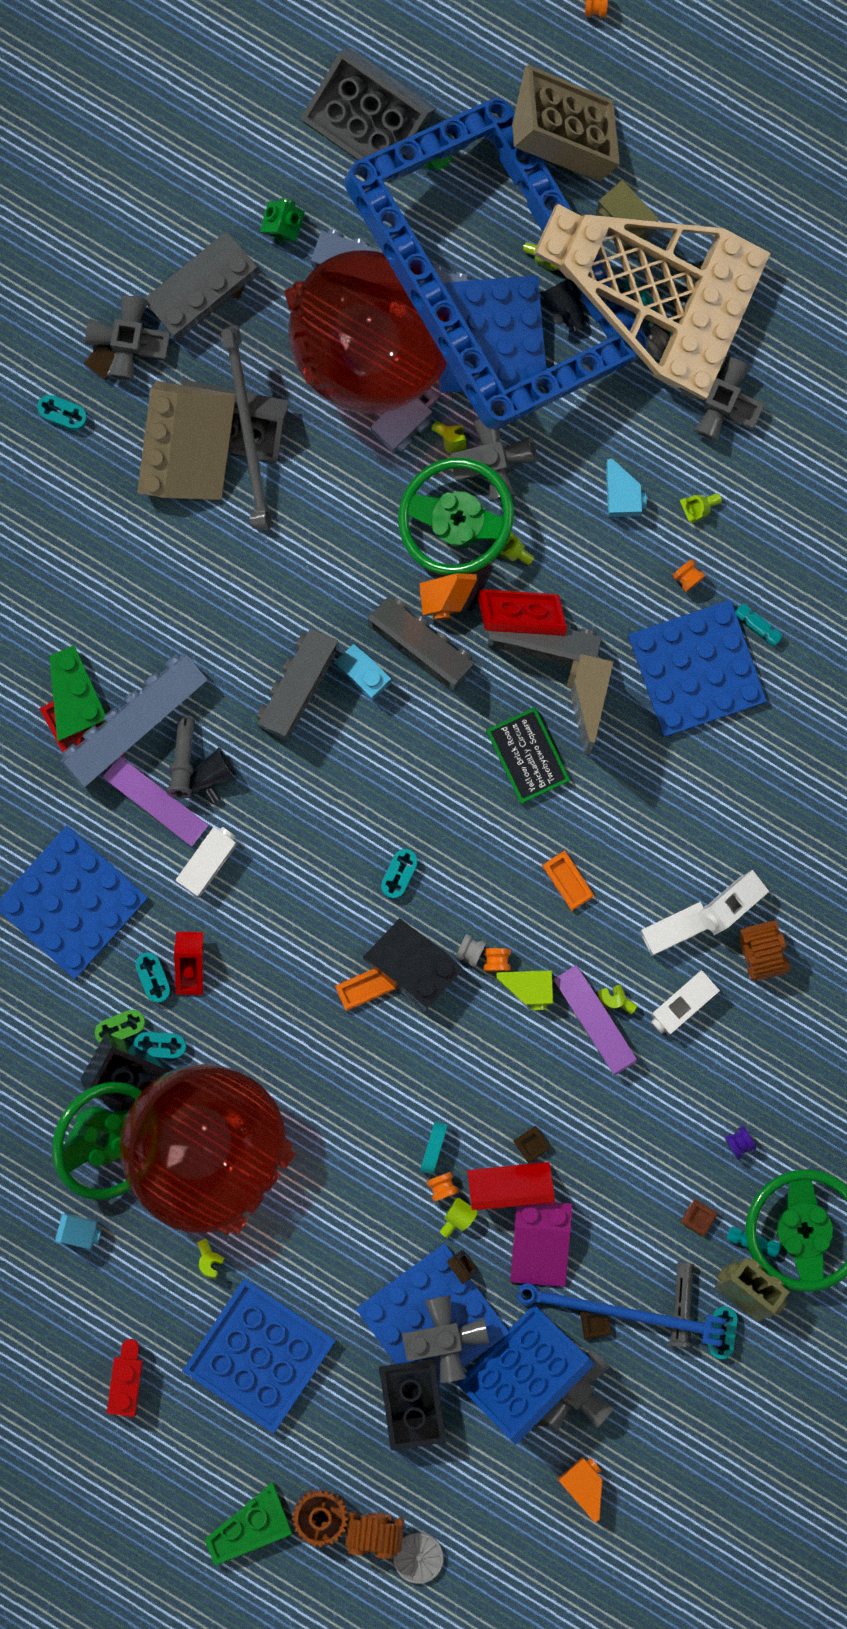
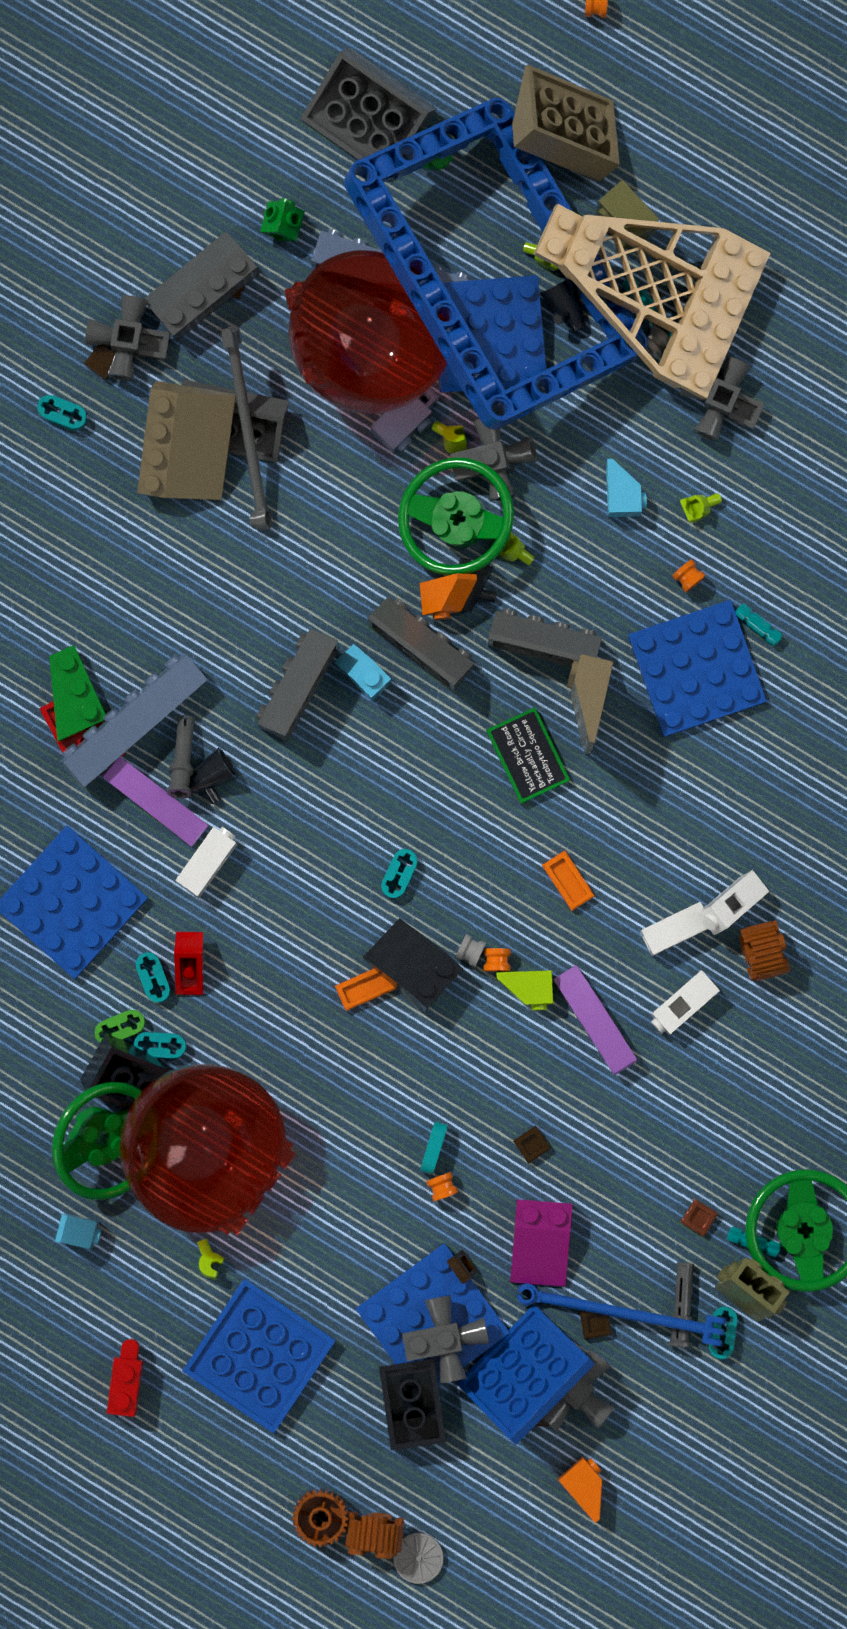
green wing [205,1482,293,1566] -> none
lime piece [440,1198,478,1238] -> none
red tile [467,1162,555,1211] -> none
red tile [478,589,567,636] -> none
lime piece [597,985,637,1014] -> none
dark purple wheel [724,1126,757,1160] -> none

